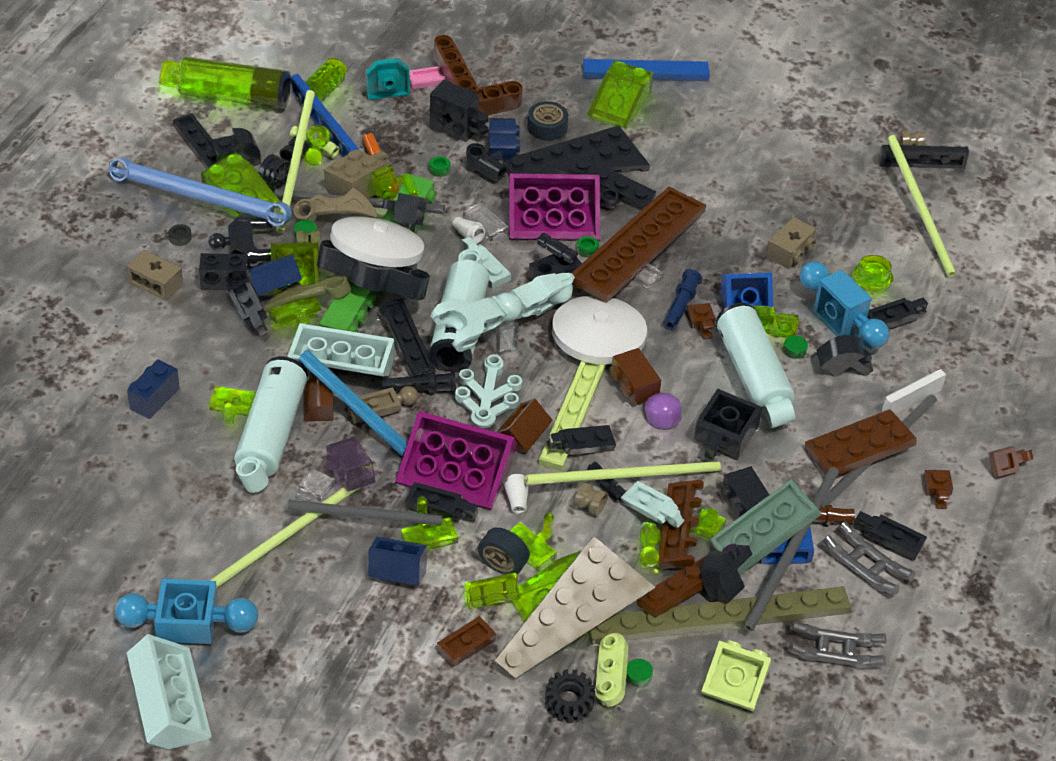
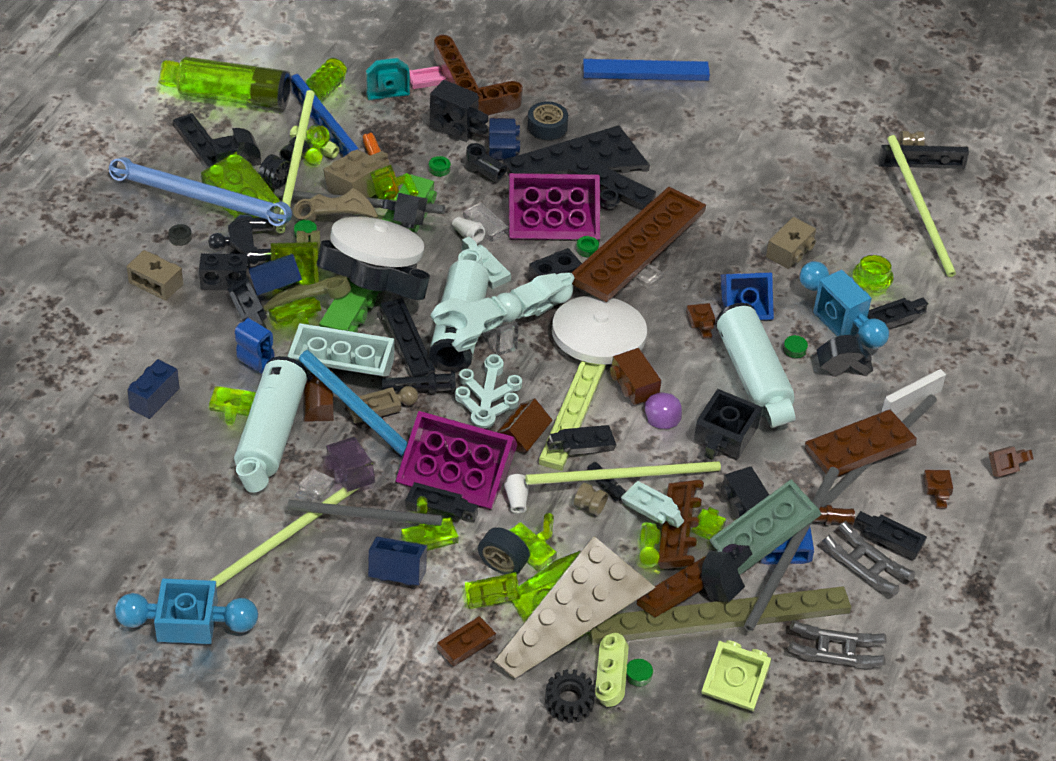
light aqua slope [127,634,212,749] -> none
black axle [537,233,578,264] -> none
clear neon green slope [587,60,654,129] -> none
dark blue pin [663,269,703,331] -> none
clear neon green slope [752,305,799,338] -> none
none -> blue brick [235,318,274,374]

